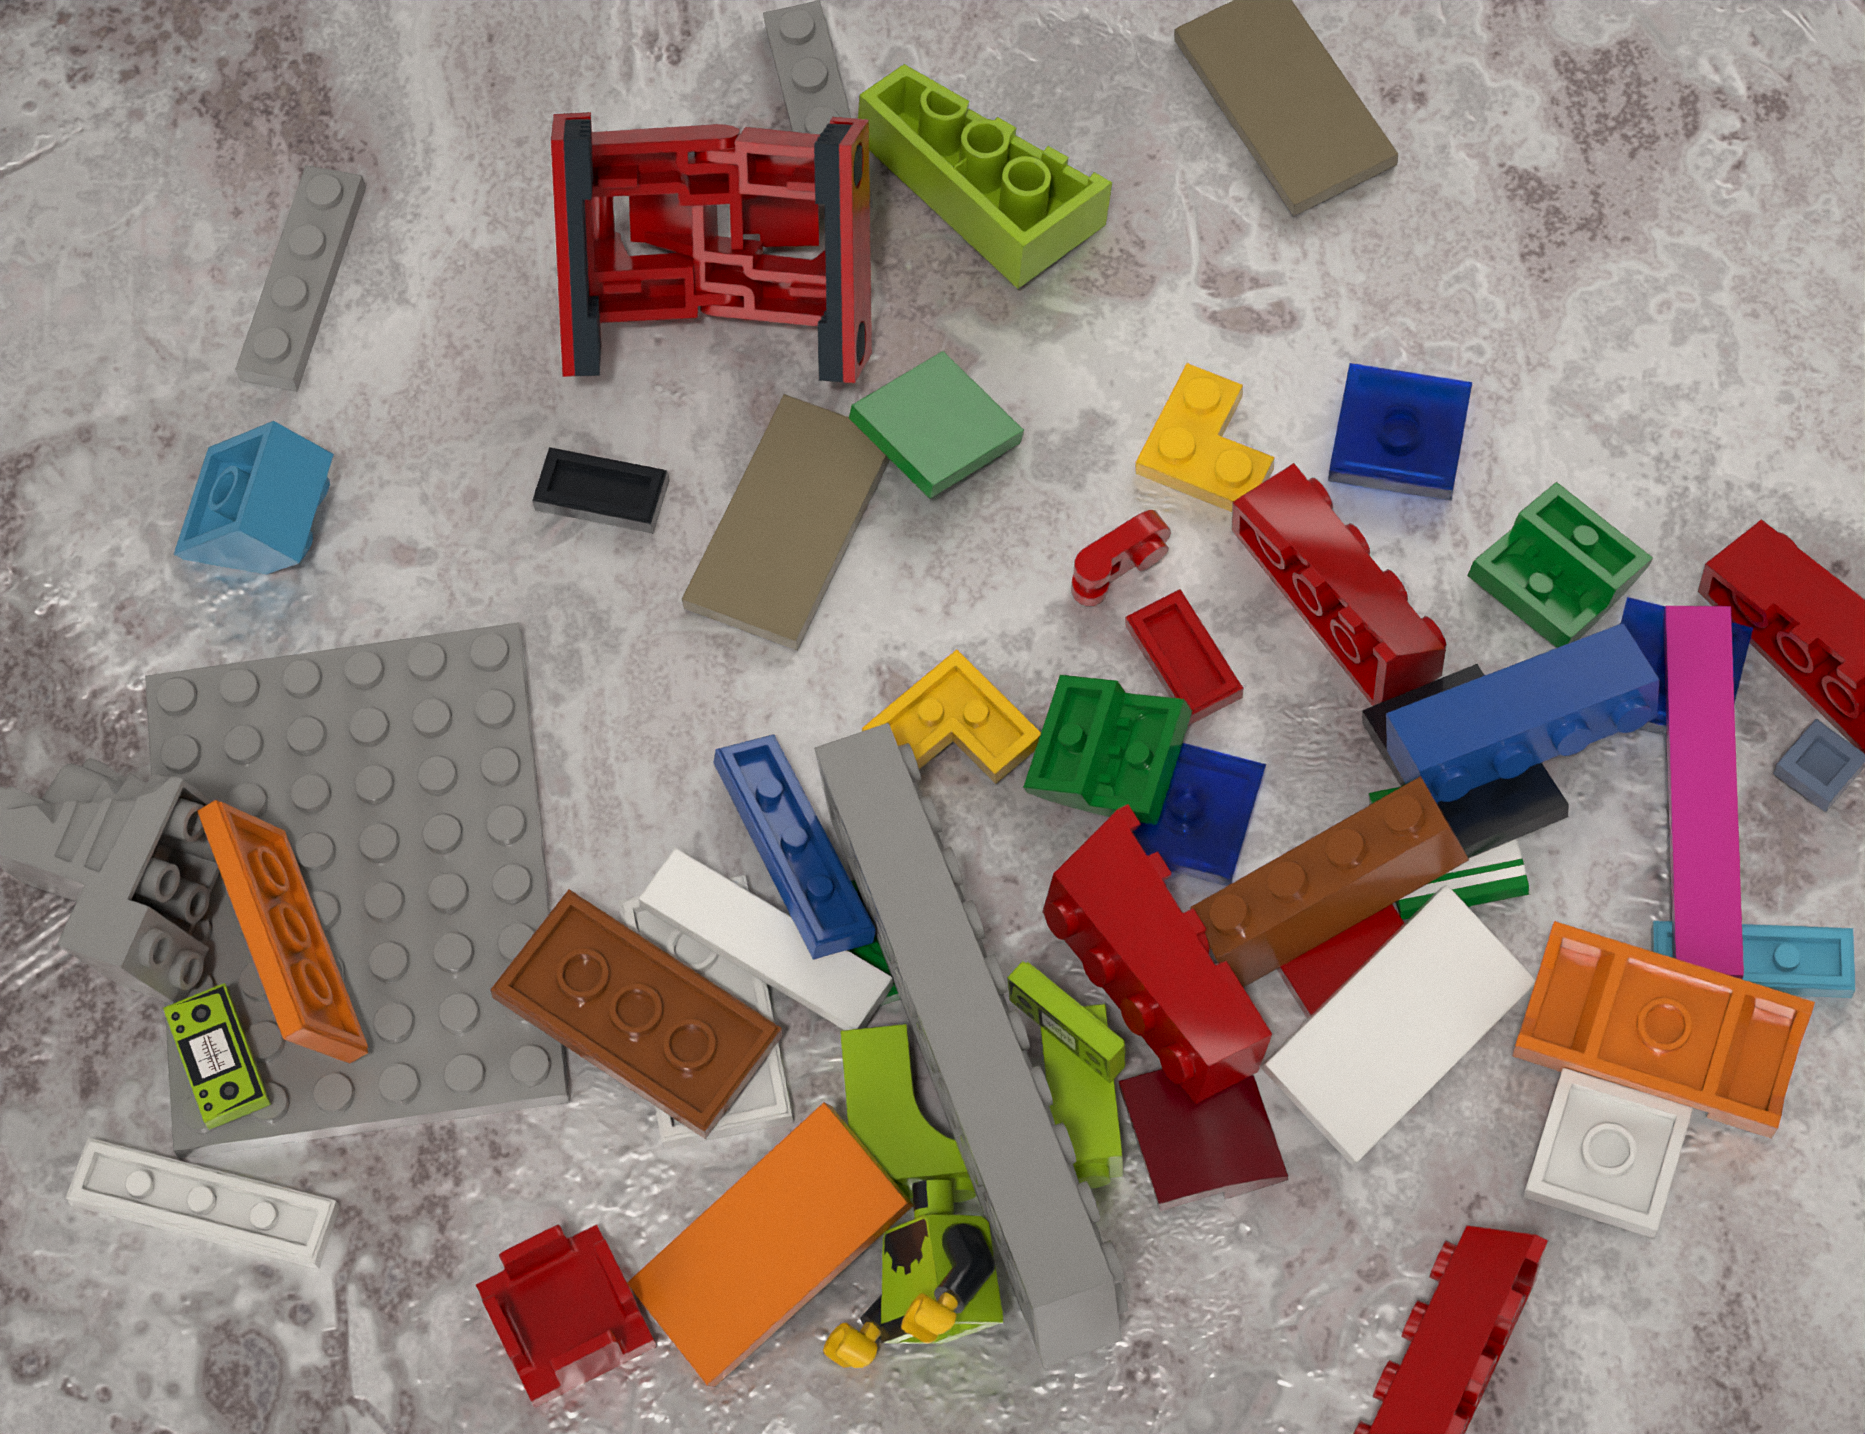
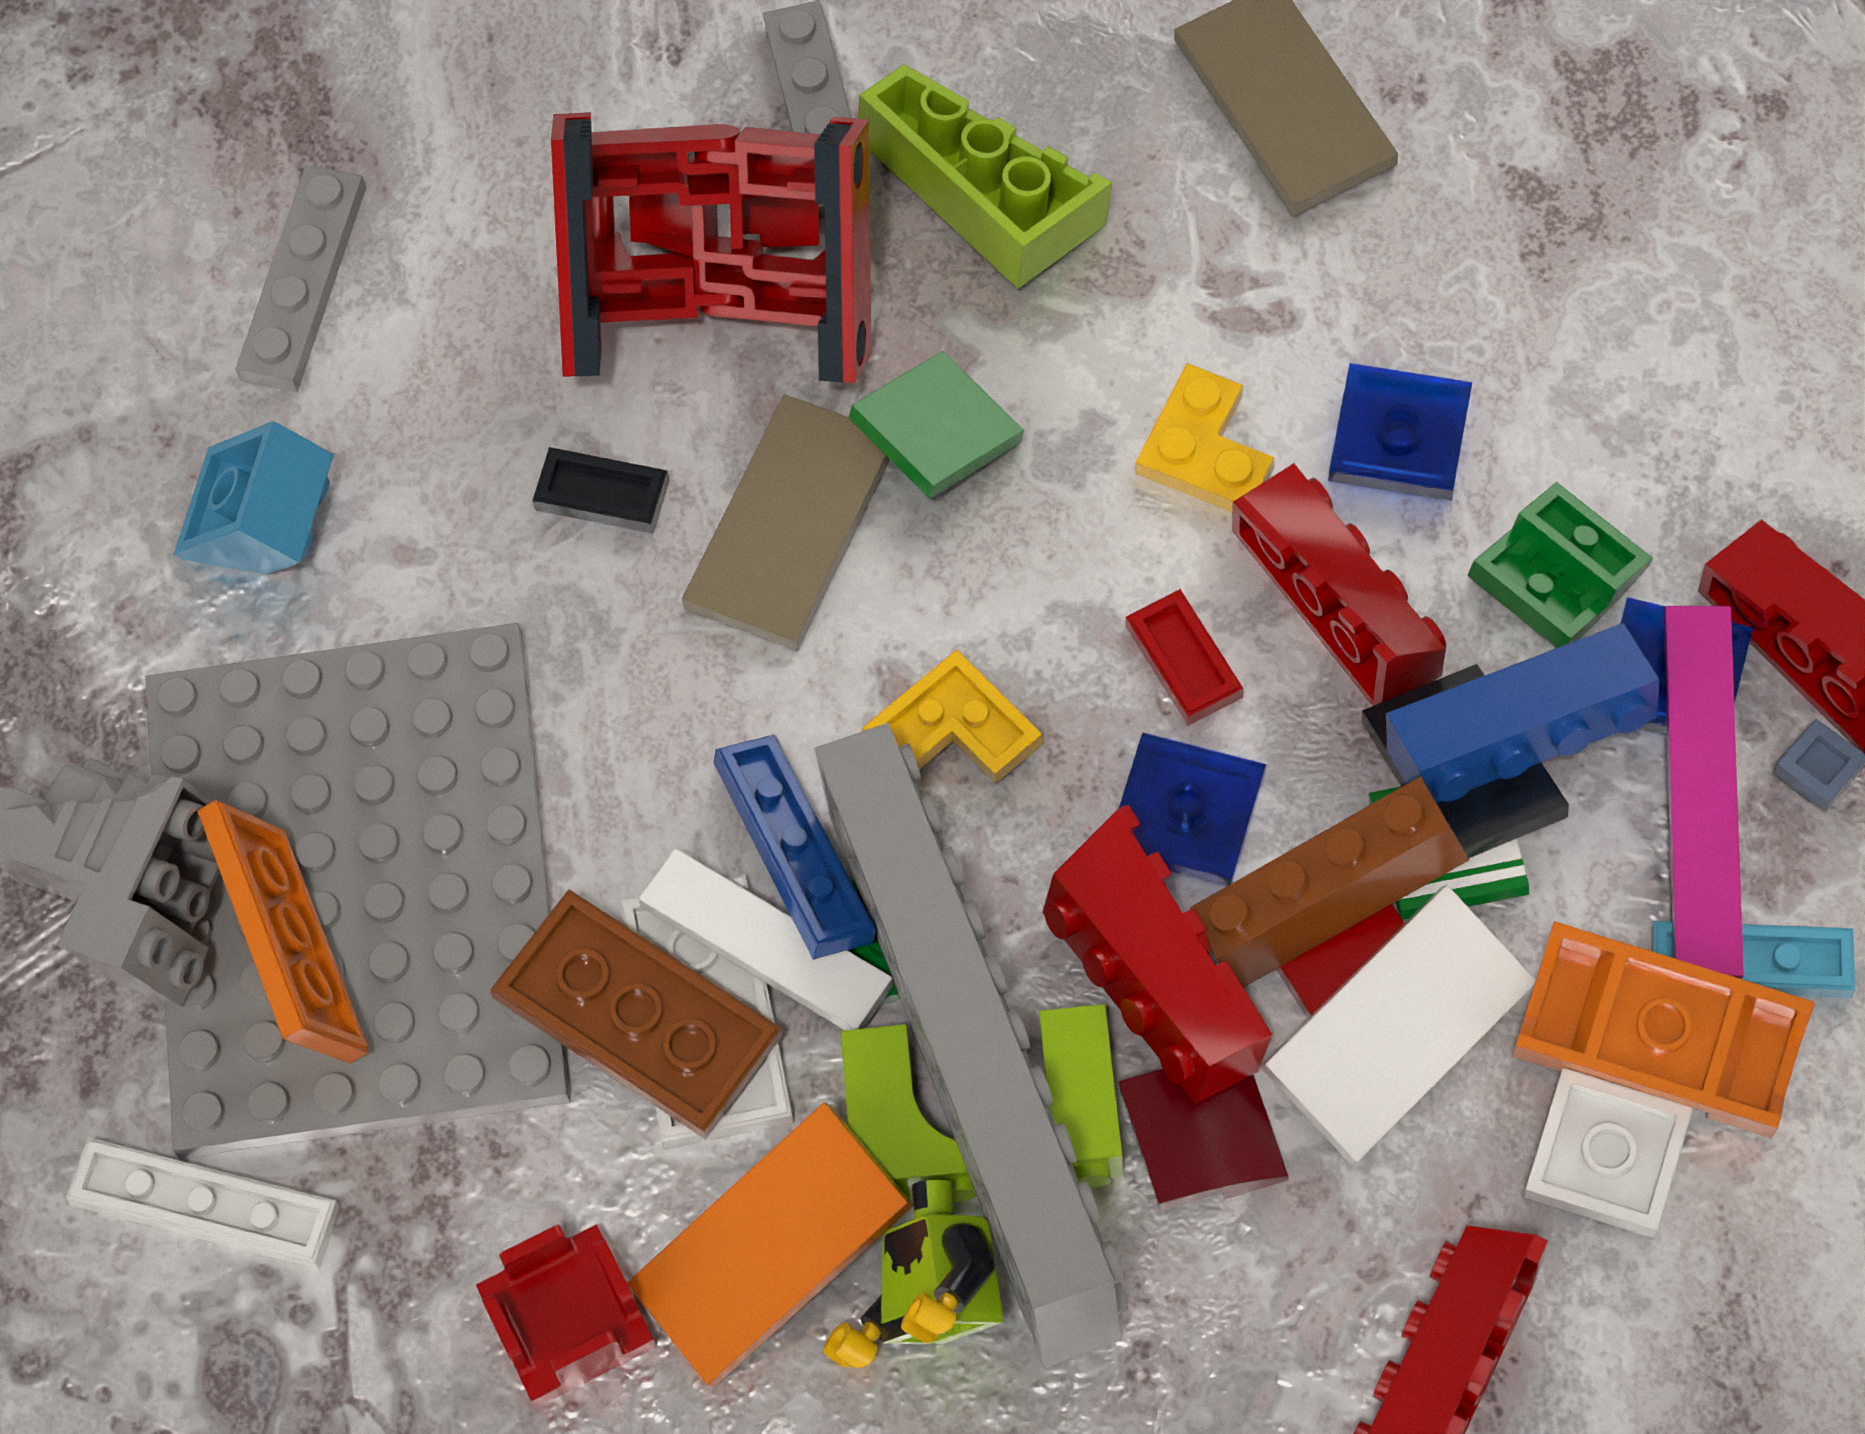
tile [163,983,271,1130] -> none
lime tile [1007,961,1125,1083] -> none
green slope [1023,675,1192,825] -> none
red plate [1071,510,1171,606] -> none

